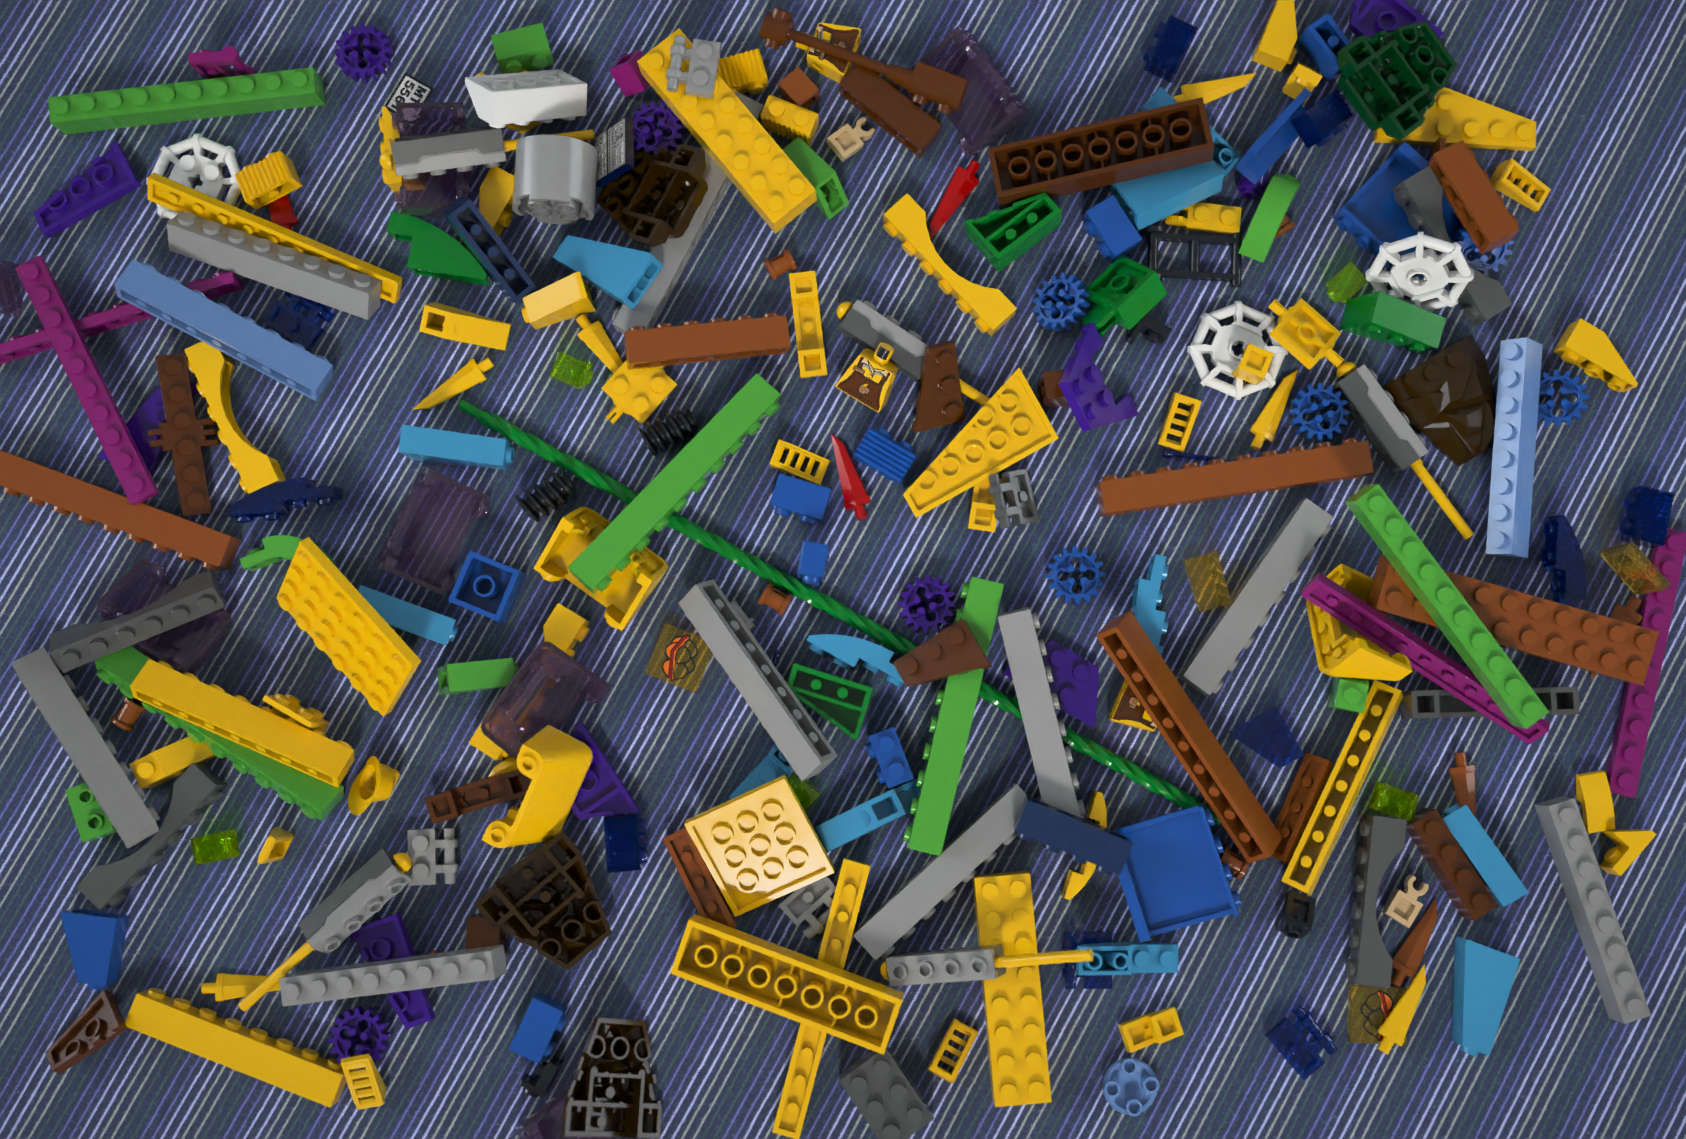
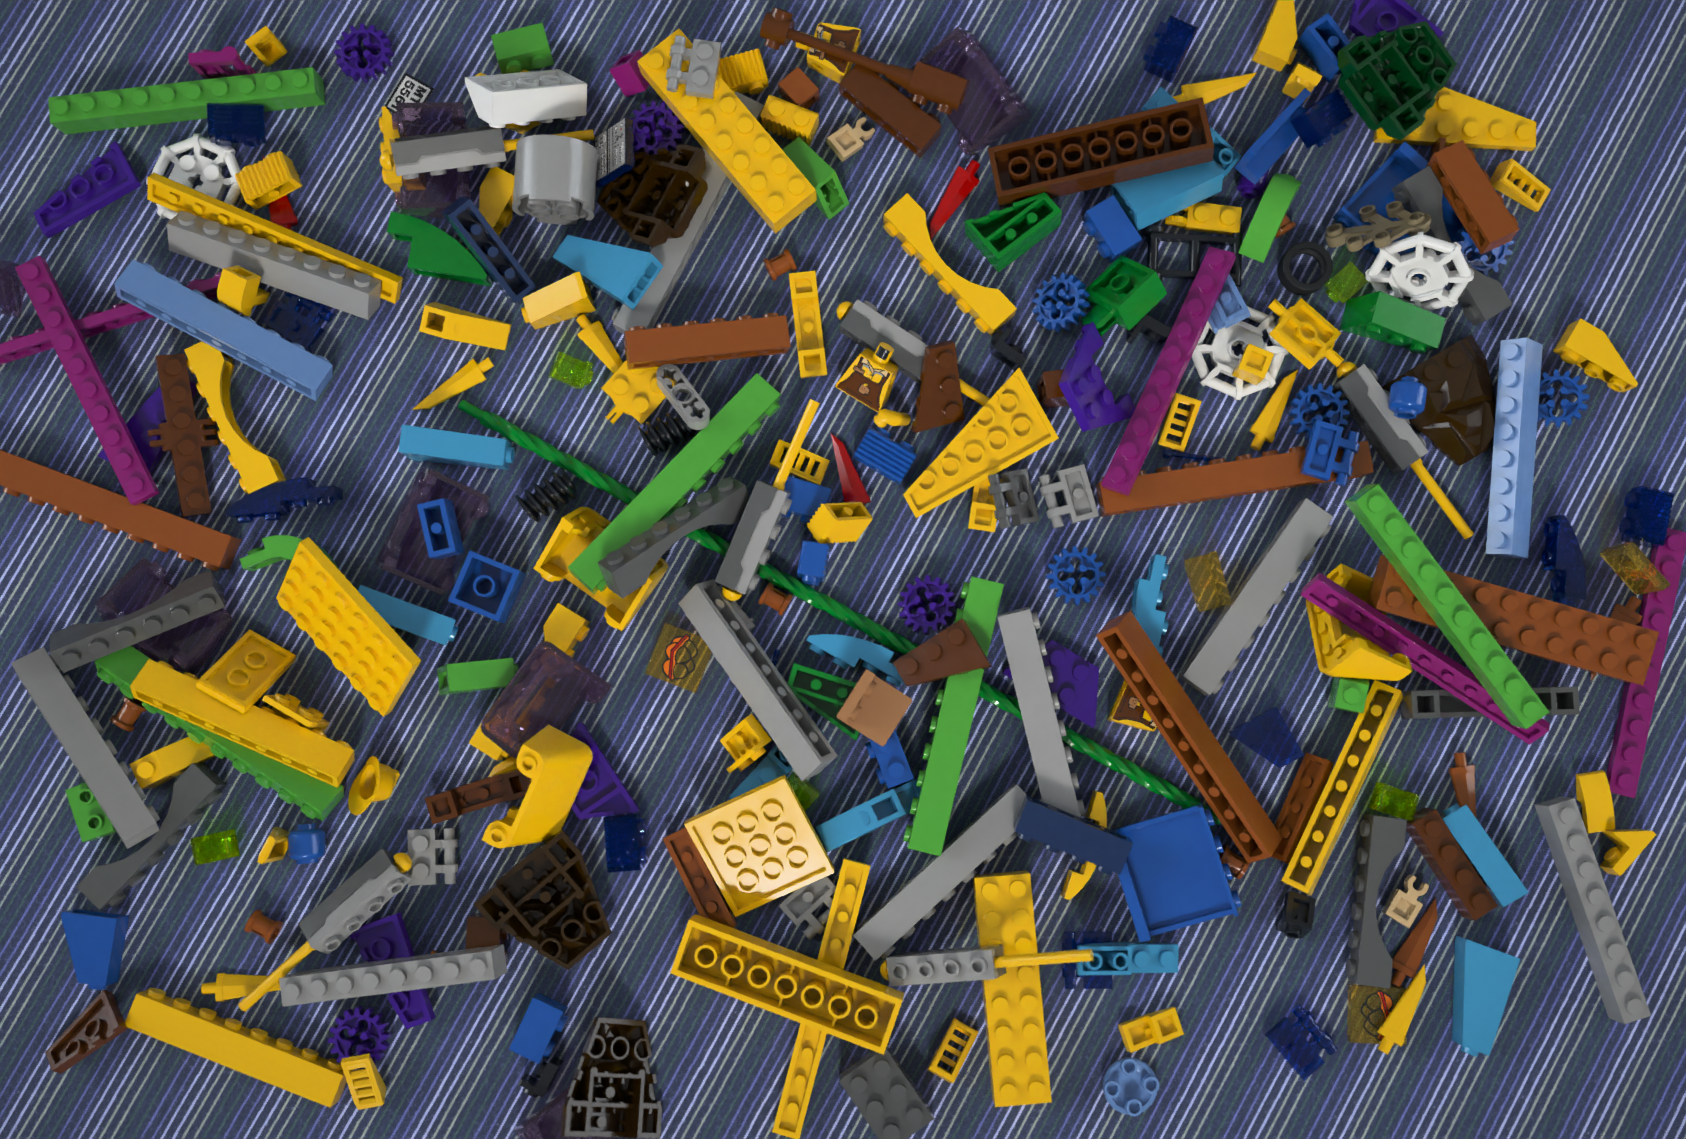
none -> yellow tile [196,629,296,714]
none -> clear blue brick [207,103,267,147]
none -> yellow brick [217,265,270,316]
none -> yellow slope [244,26,288,67]
none -> dark orange bush [244,909,283,944]
none -> blue head [288,823,326,864]
none -> blue brick [417,498,465,560]
none -> dark grey arch [598,476,749,599]
none -> light grey beam [656,364,710,430]
none -> piece [715,399,820,601]
none -> yellow bracket [720,713,772,774]
none -> yellow brick [807,502,873,544]
none -> medium nougat bracket [836,669,912,746]
none -> yellow arm [874,409,911,428]
none -> black bracket [991,326,1026,371]
none -> light grey plate [1039,464,1099,529]
none -> magenta plate [1101,246,1236,496]
none -> medium blue plate [1208,274,1251,334]
none -> black tyre [1278,241,1333,296]
none -> blue plate [1300,420,1360,486]
none -> dark tan plant [1325,201,1432,252]
none -> blue head [1388,376,1427,419]

